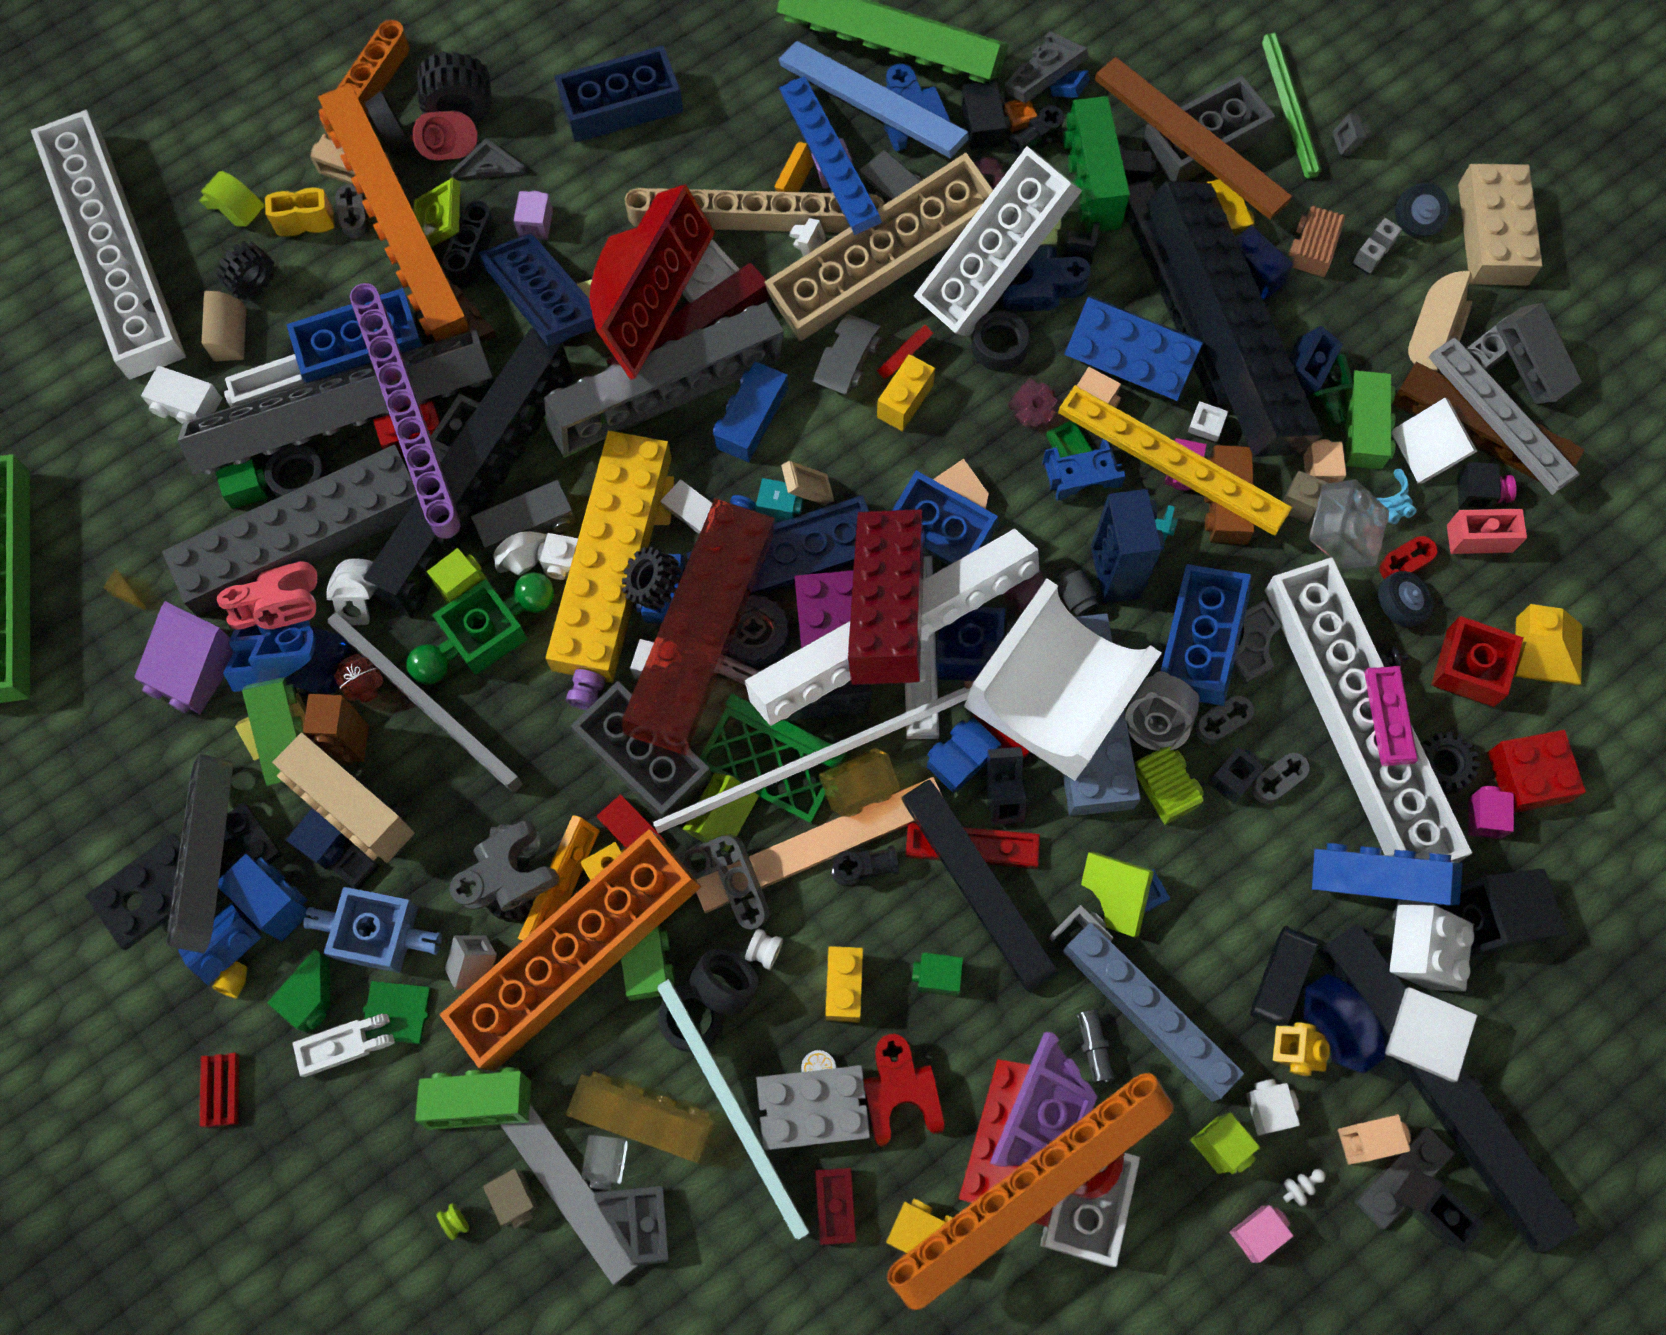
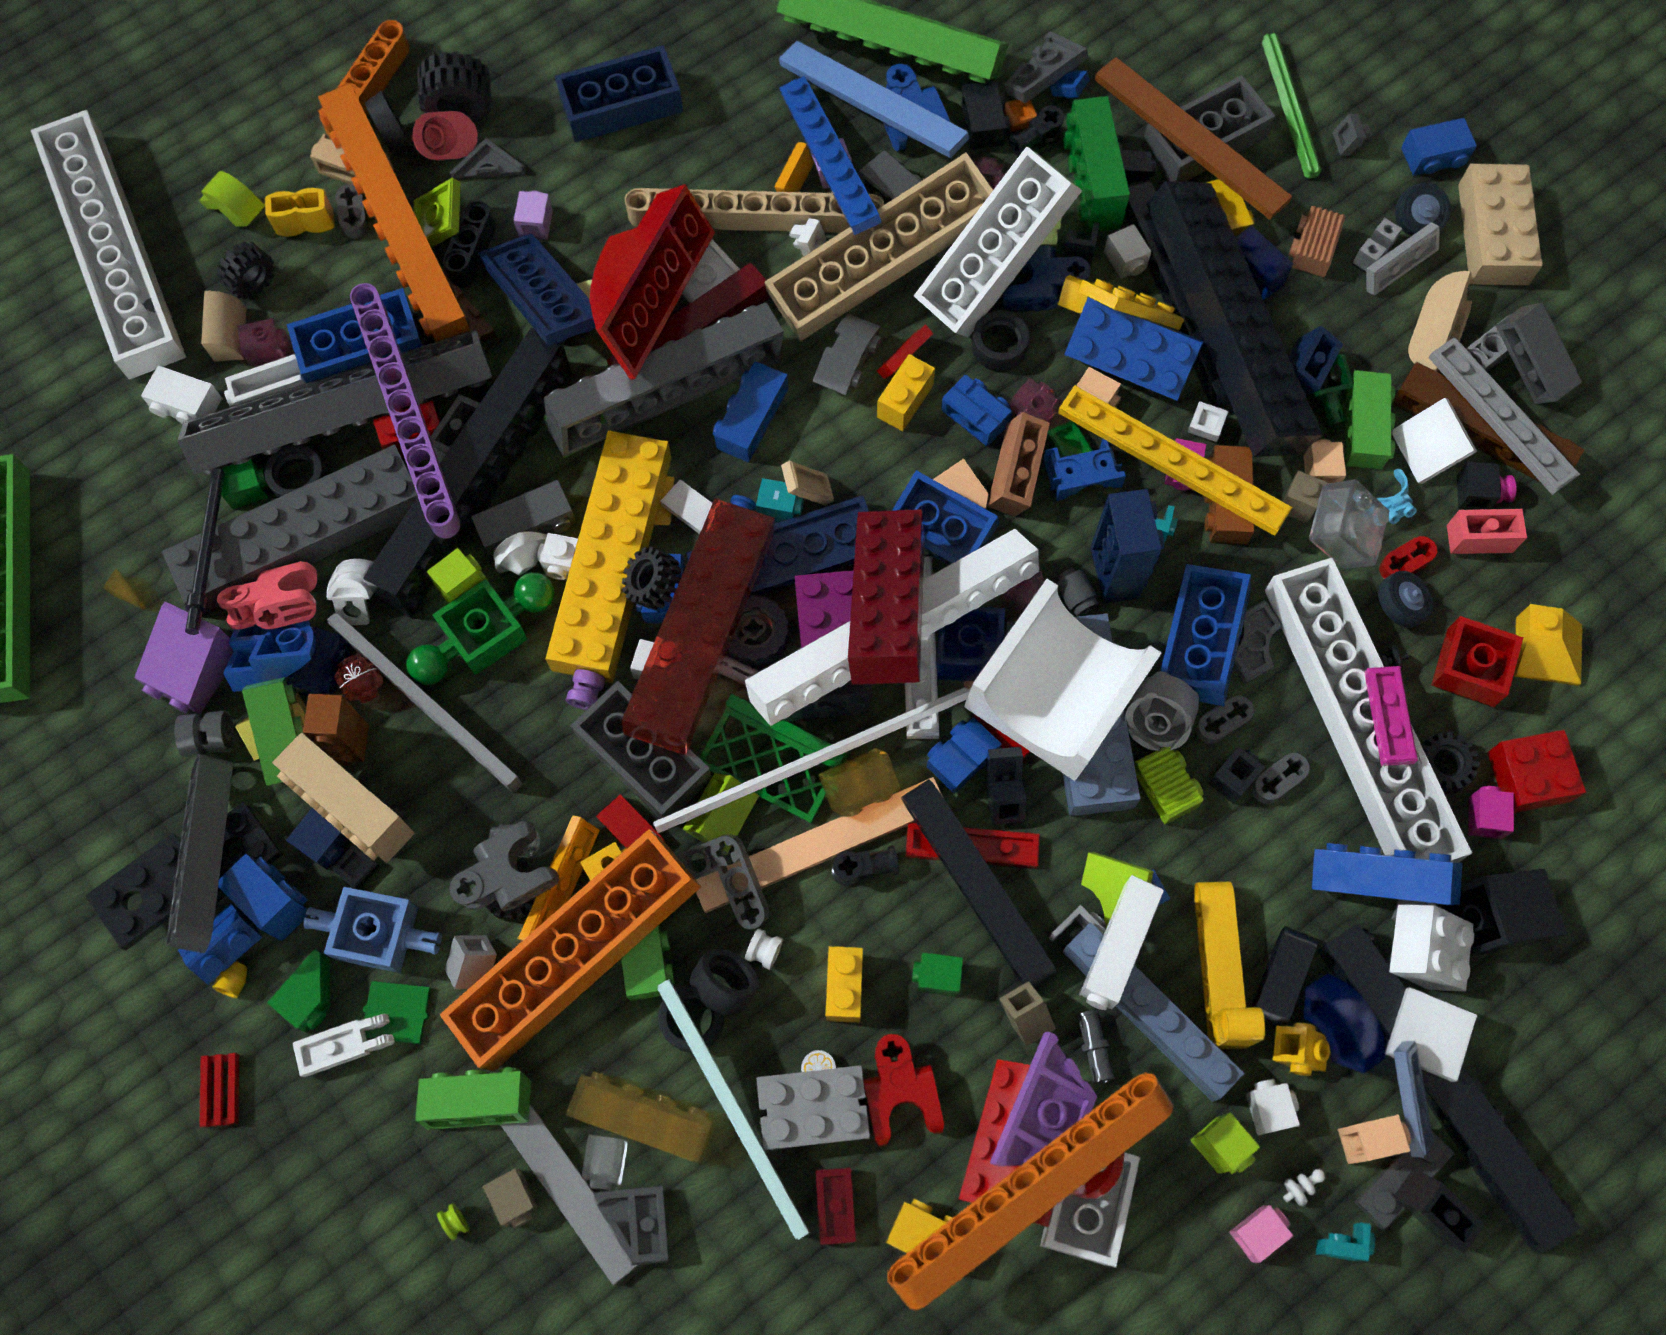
none -> dark grey wheel [174,710,235,757]
none -> black bar [185,469,225,635]
none -> clear pink brick [237,318,289,366]
none -> blue brick [941,375,1012,446]
none -> nougat brick [987,412,1050,517]
none -> dark tan brick [999,981,1056,1046]
none -> yellow tile [1058,275,1088,314]
none -> yellow plate [1078,279,1184,330]
none -> white brick [1079,876,1164,1010]
none -> white brick [1104,224,1151,279]
none -> yellow beam [1194,882,1265,1049]
none -> teal bracket [1316,1222,1375,1262]
none -> light grey tile [1366,222,1439,295]
none -> sand blue tile [1393,1041,1434,1157]
none -> blue brick [1401,118,1477,176]

